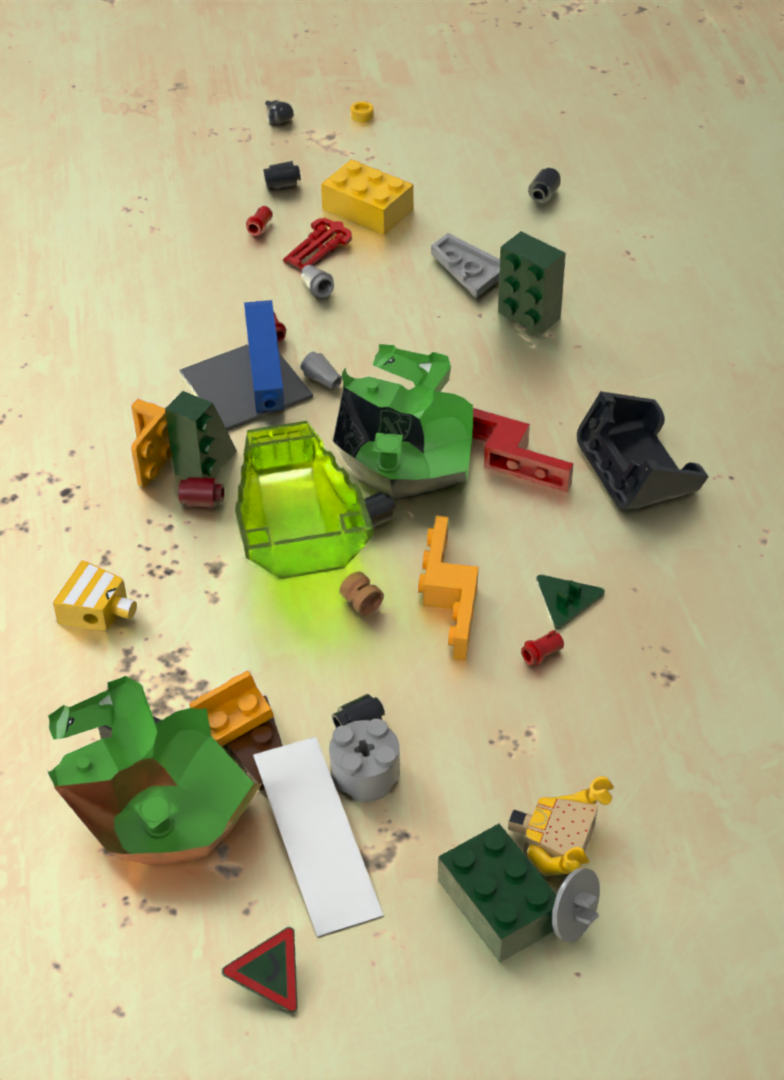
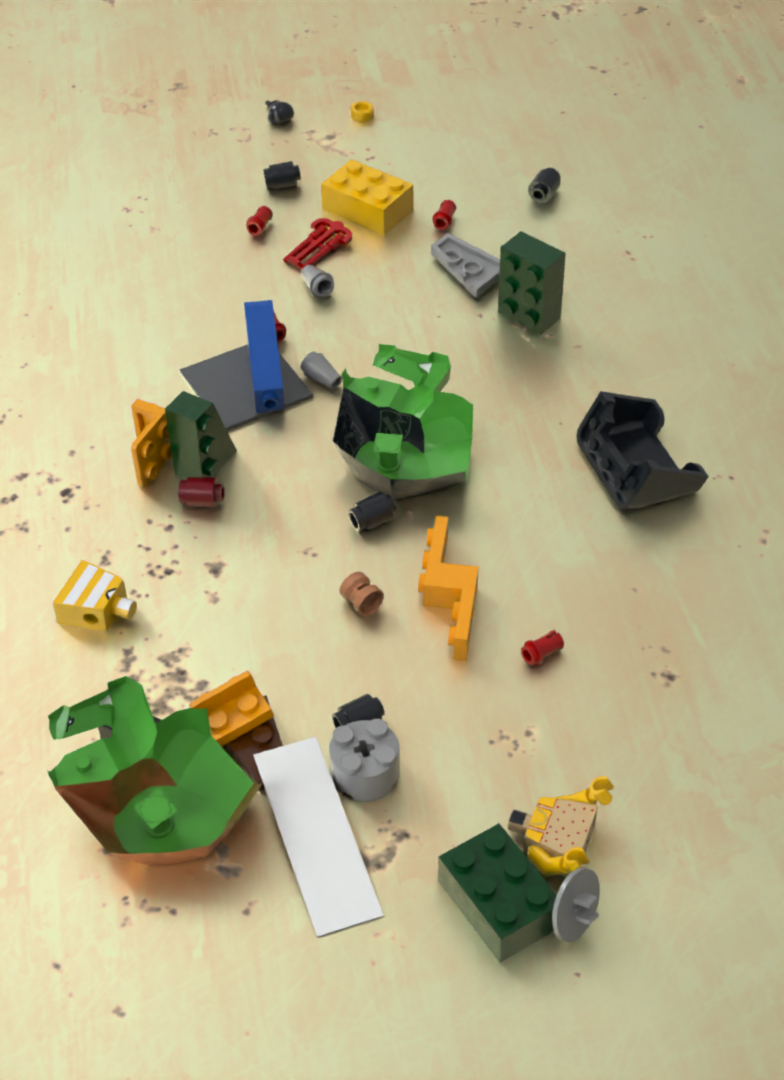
piece [221,927,298,1013] -> none
clear neon green windscreen [235,421,374,581] -> none
red bracket [472,408,574,492] -> none
dark green piece [536,574,605,629] -> none
none -> red pin [432,200,457,230]

